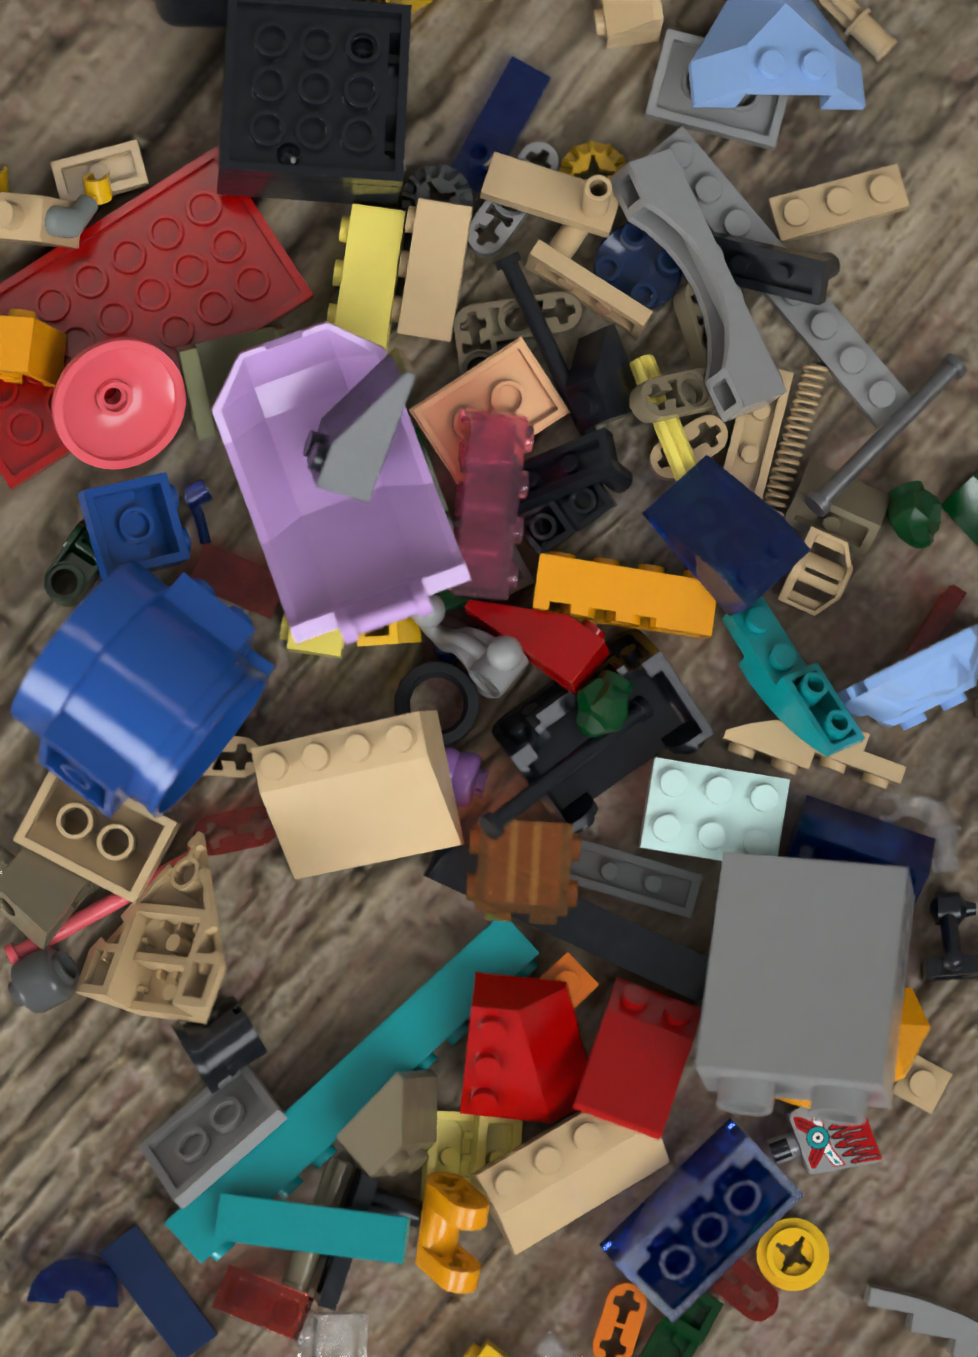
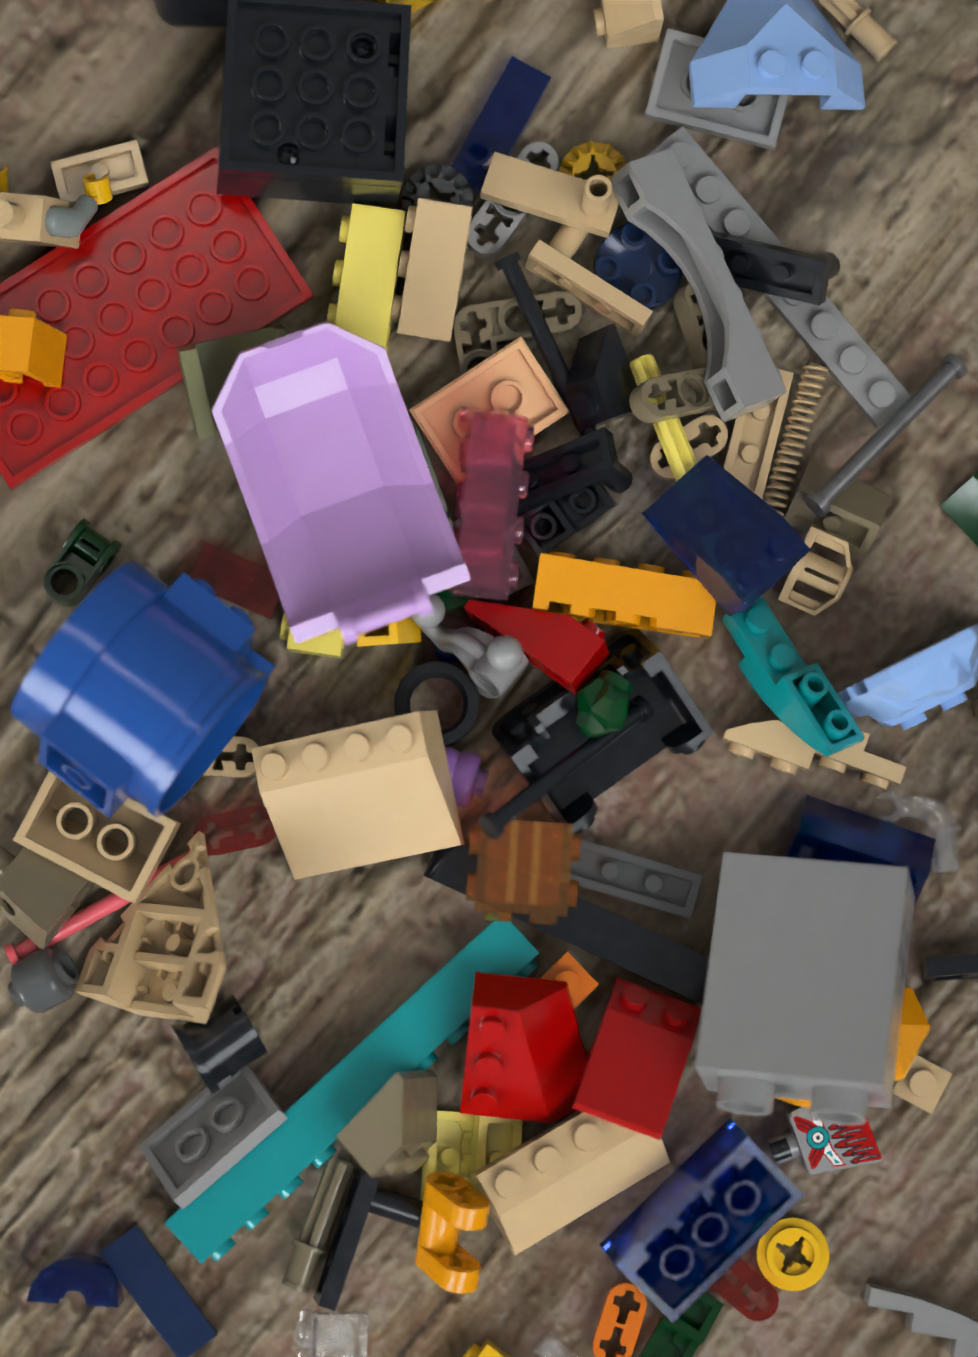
coral dish [52,337,186,470] -> none
blue plate [77,472,191,581] -> none
clear blue hand [184,479,213,545] -> none
clear red plate [212,1264,314,1342] -> none
teal slope [214,1193,411,1264] -> none
slope [303,347,416,503] -> none
light aqua brick [638,757,790,862] -> none
tan plate [767,163,910,244] -> none
dark green rock [887,481,941,549] -> none
clear red tile [899,584,967,662] -> none
black piece [930,892,976,971] -> none

